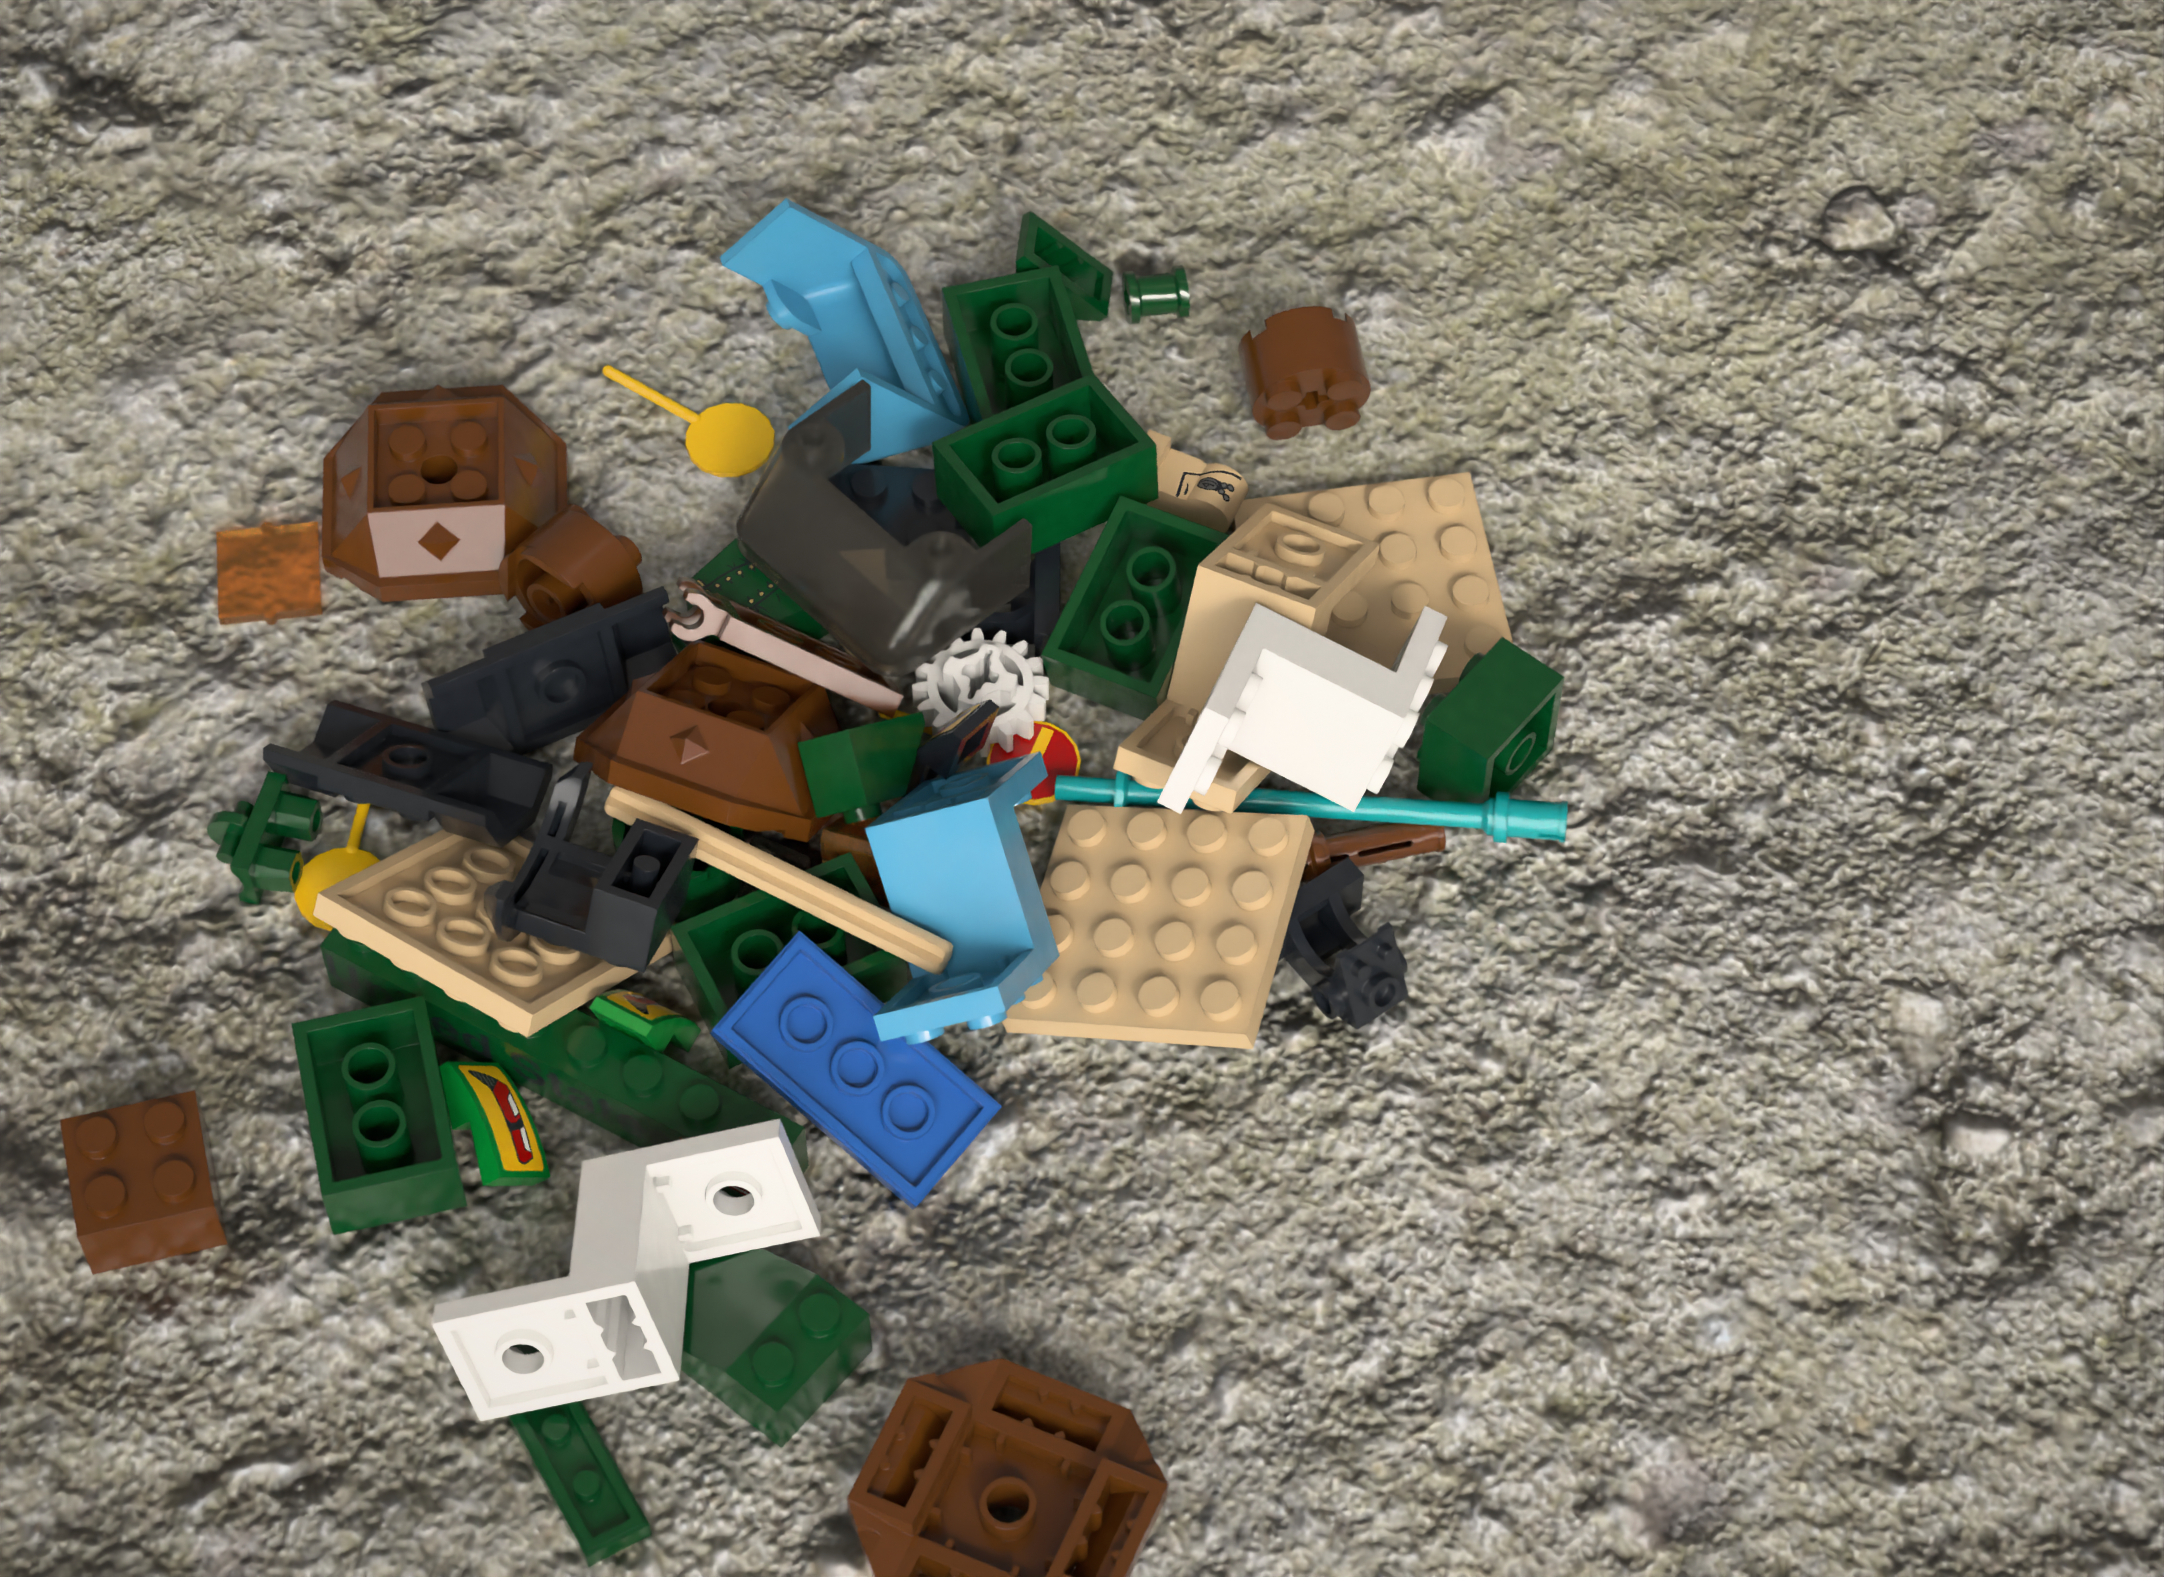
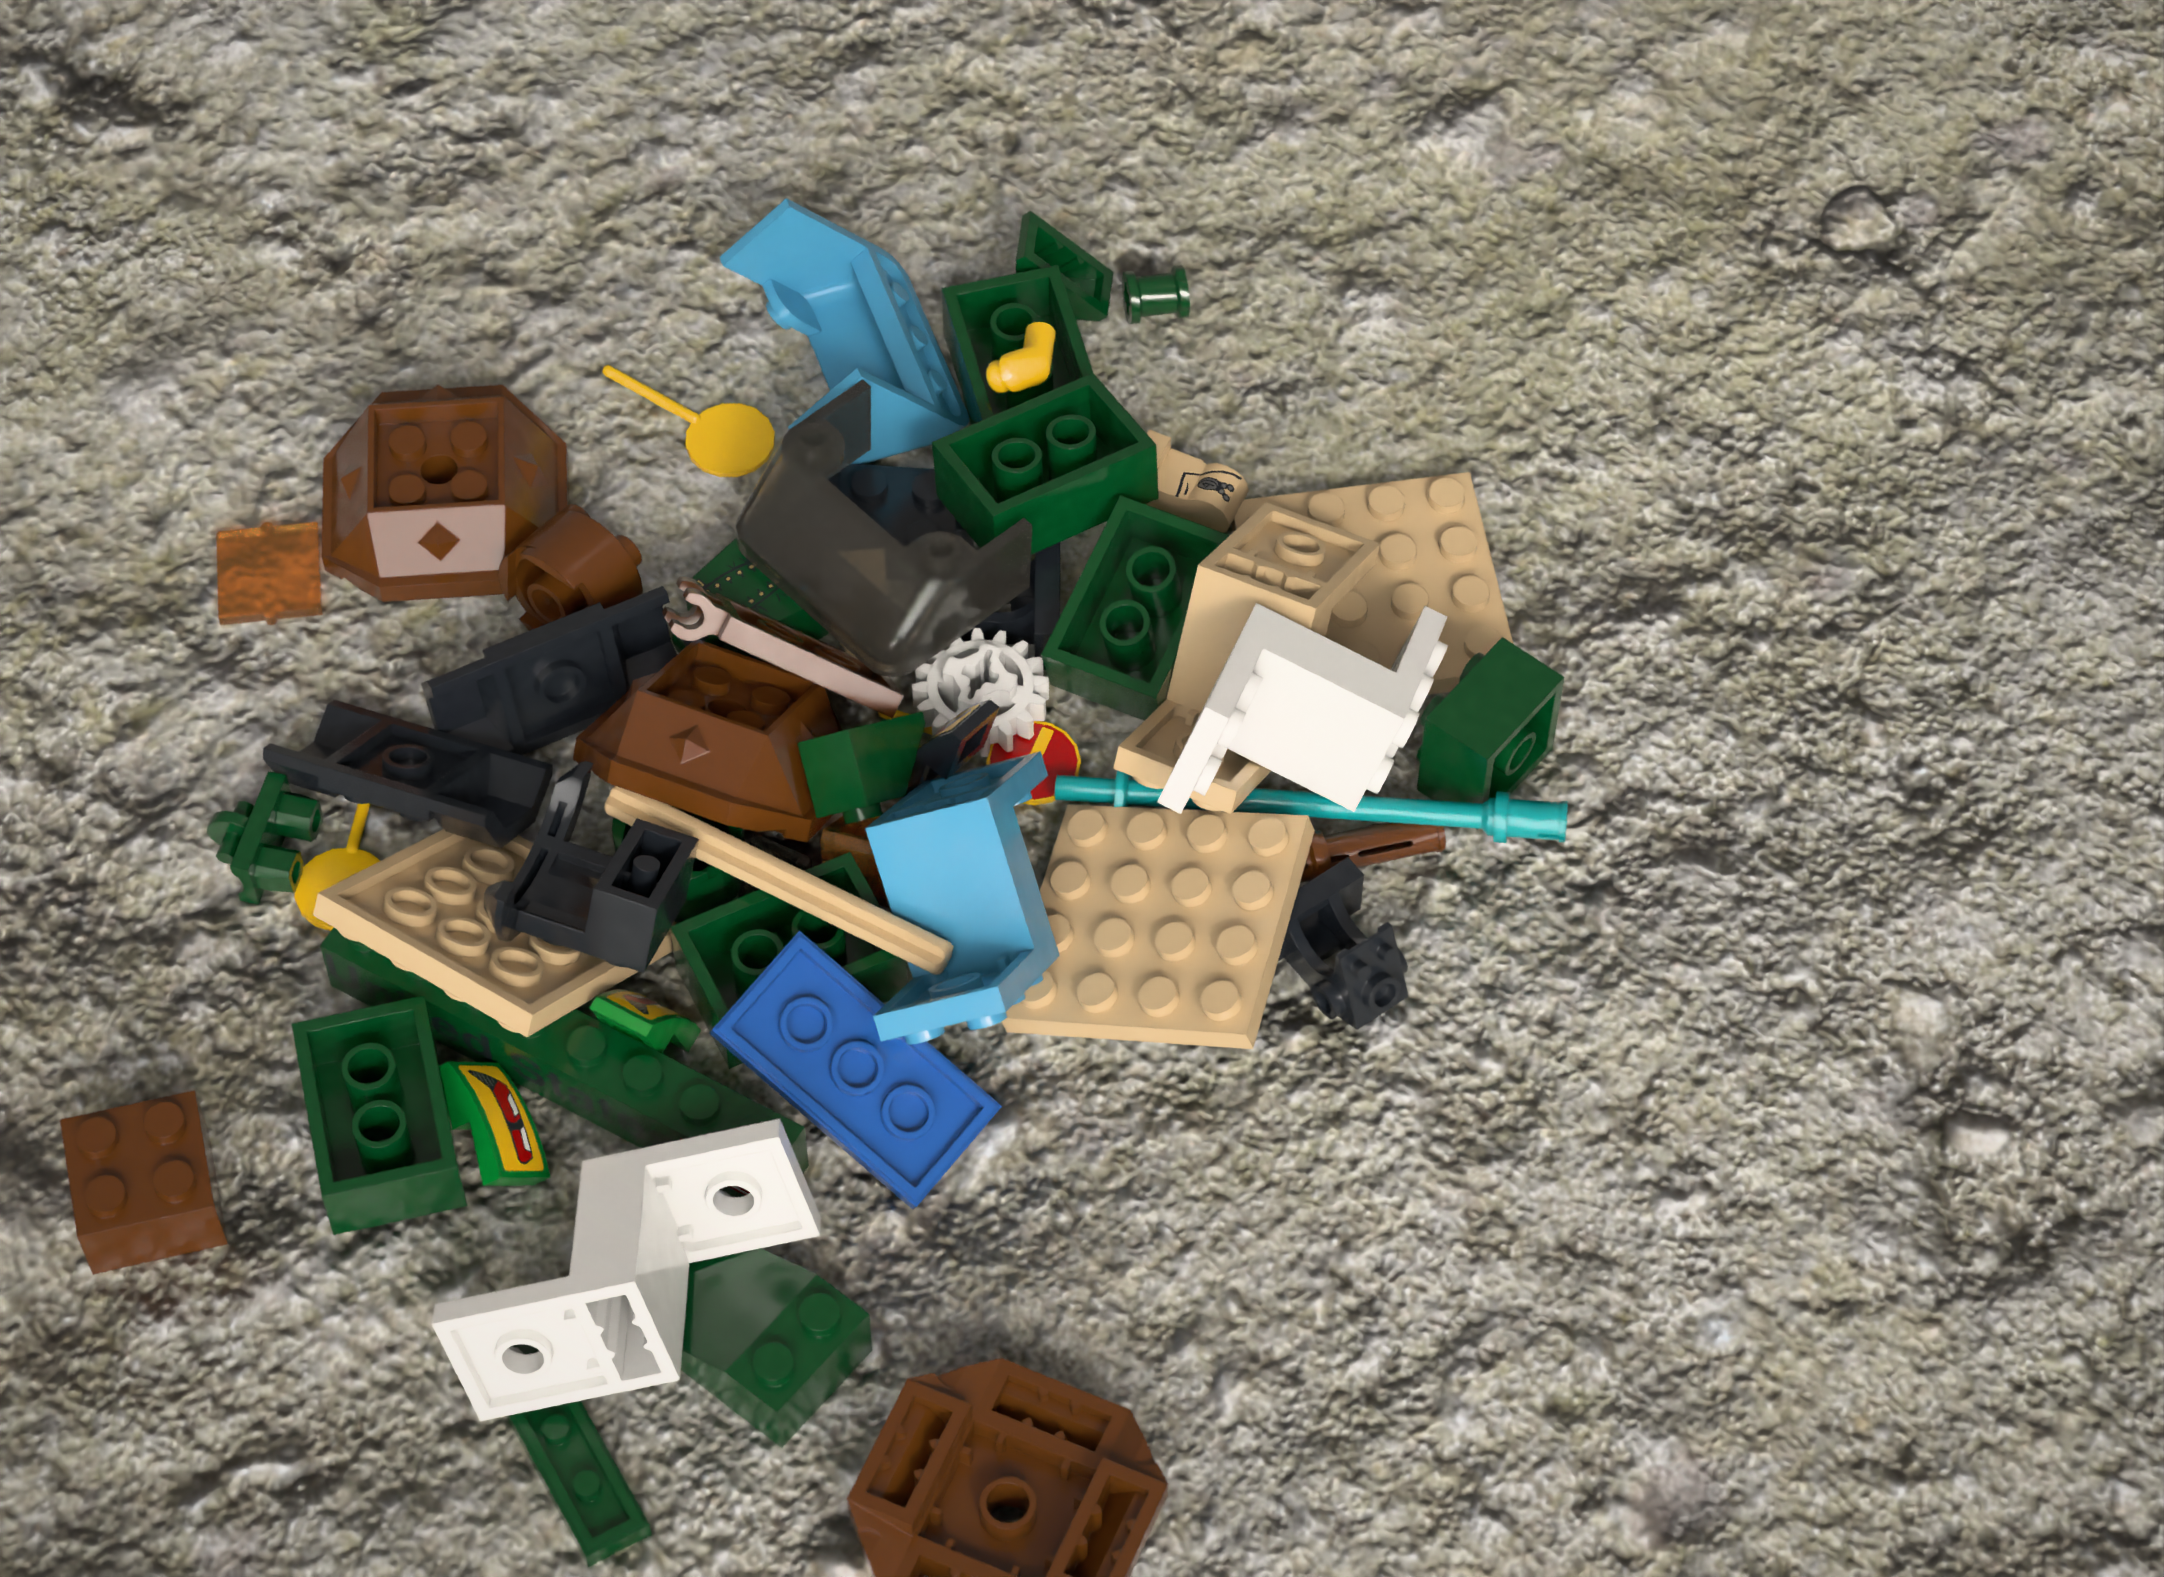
reddish brown brick [1238,306,1371,441] -> none
none -> yellow arm [986,322,1056,393]

